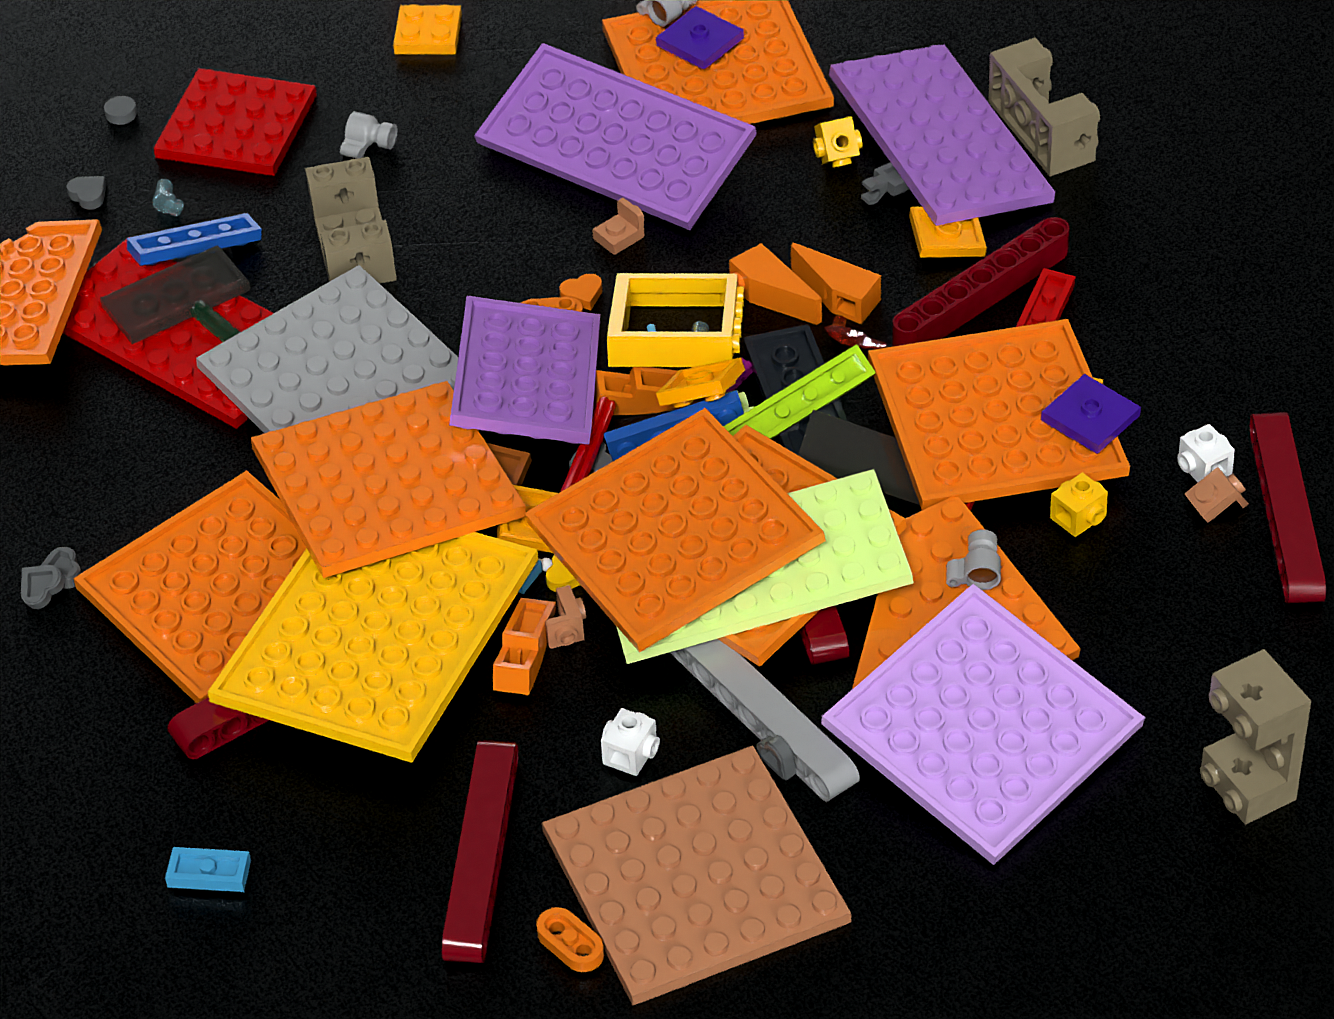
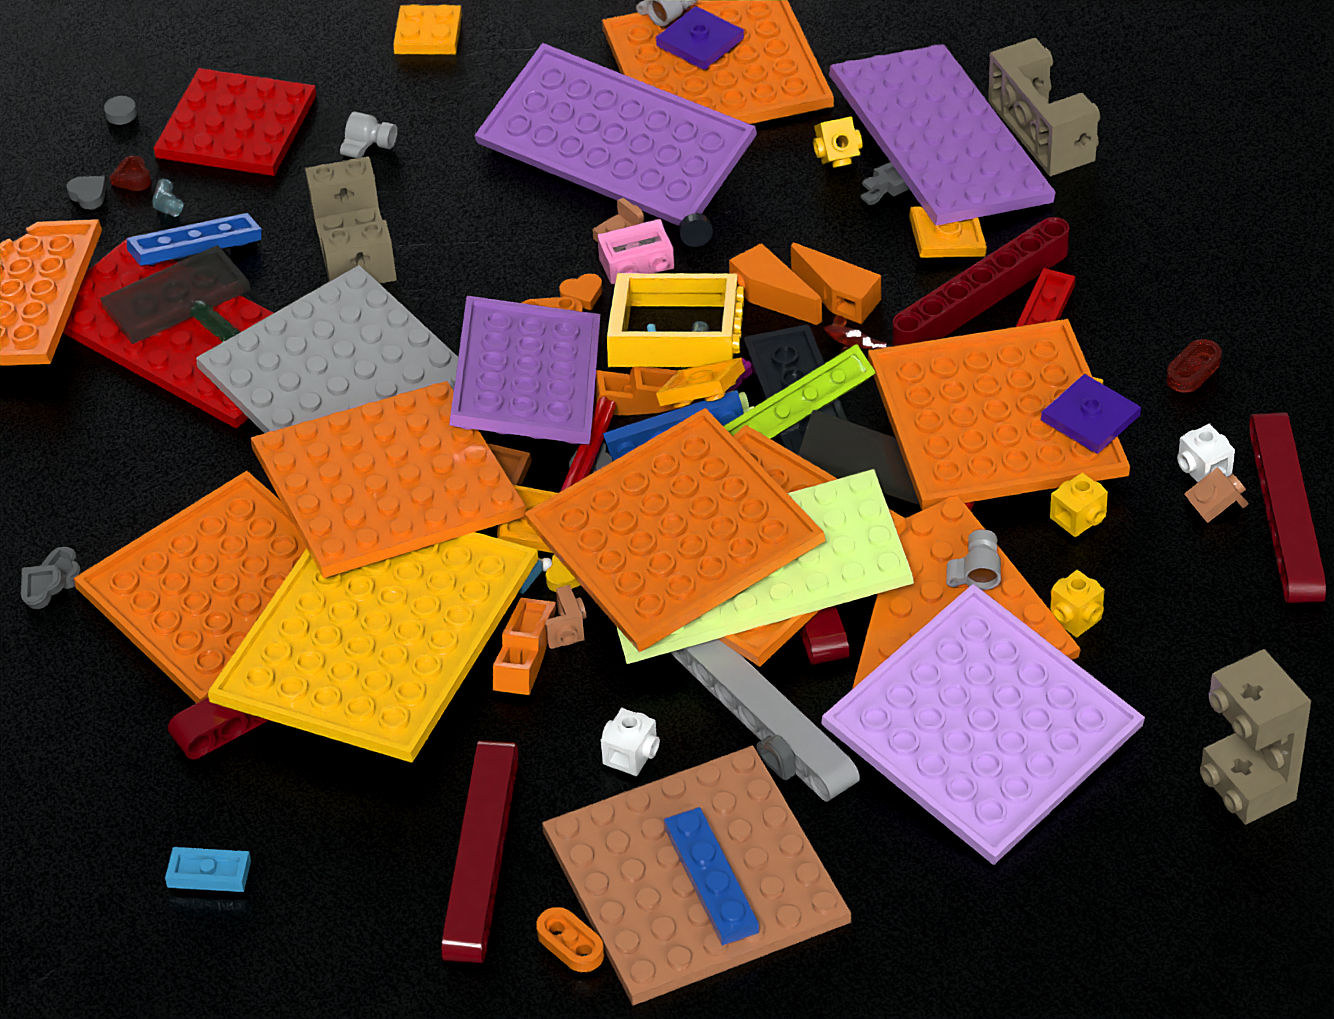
none -> clear red tile [110,156,151,191]
none -> bright pink window [598,219,674,284]
none -> blue plate [664,807,759,945]
none -> black tile [679,213,713,247]
none -> yellow brick [1050,570,1104,638]
none -> clear red plate [1167,339,1222,392]

